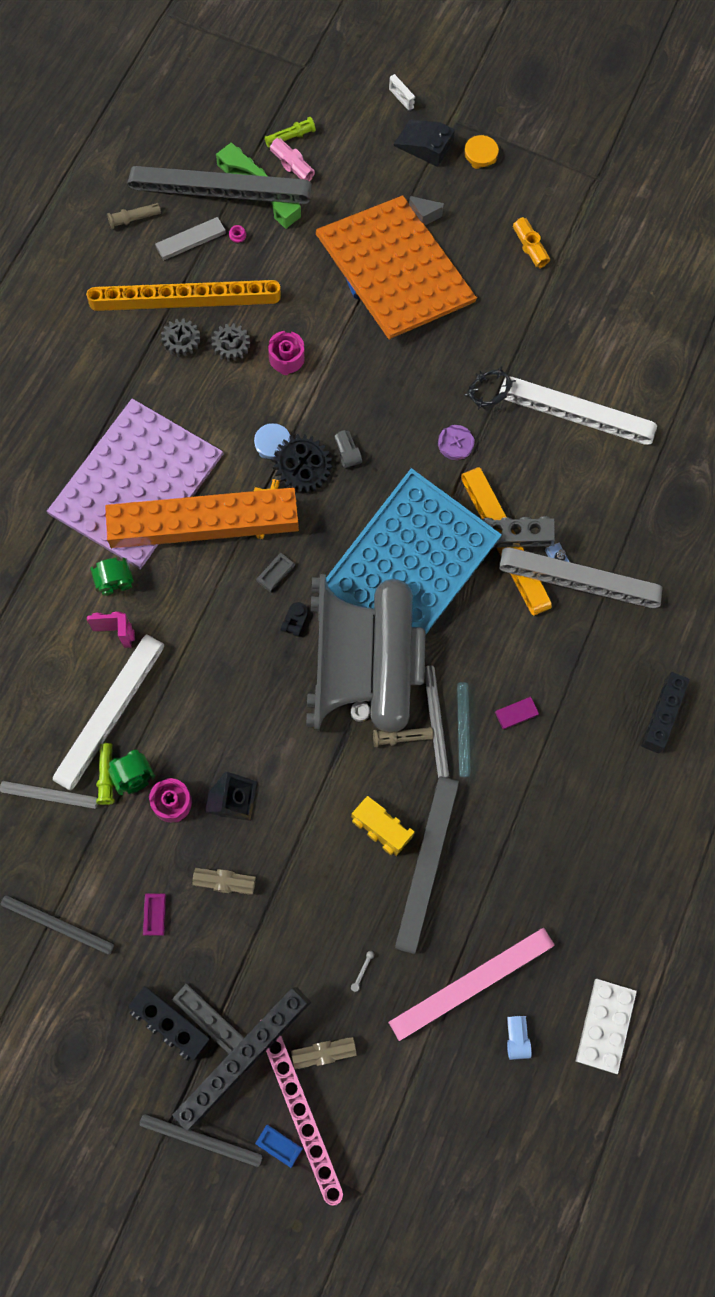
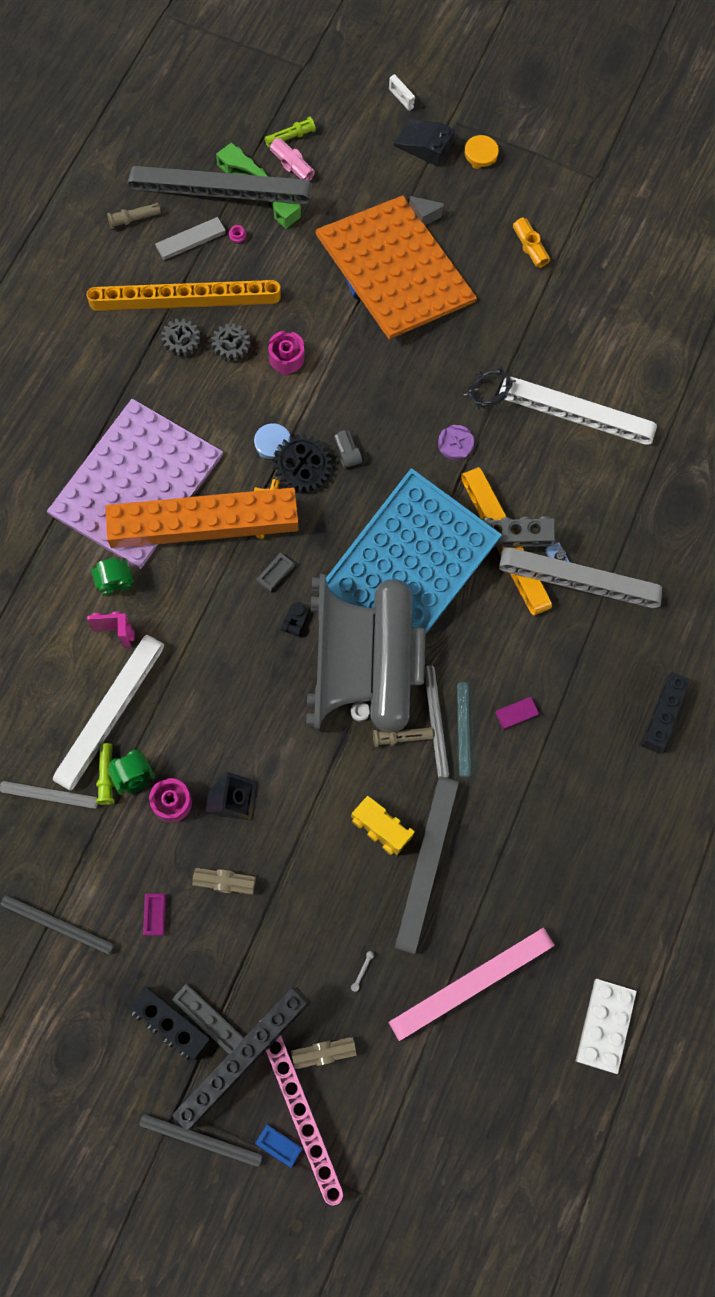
light blue piece [507,1016,531,1060] -> none

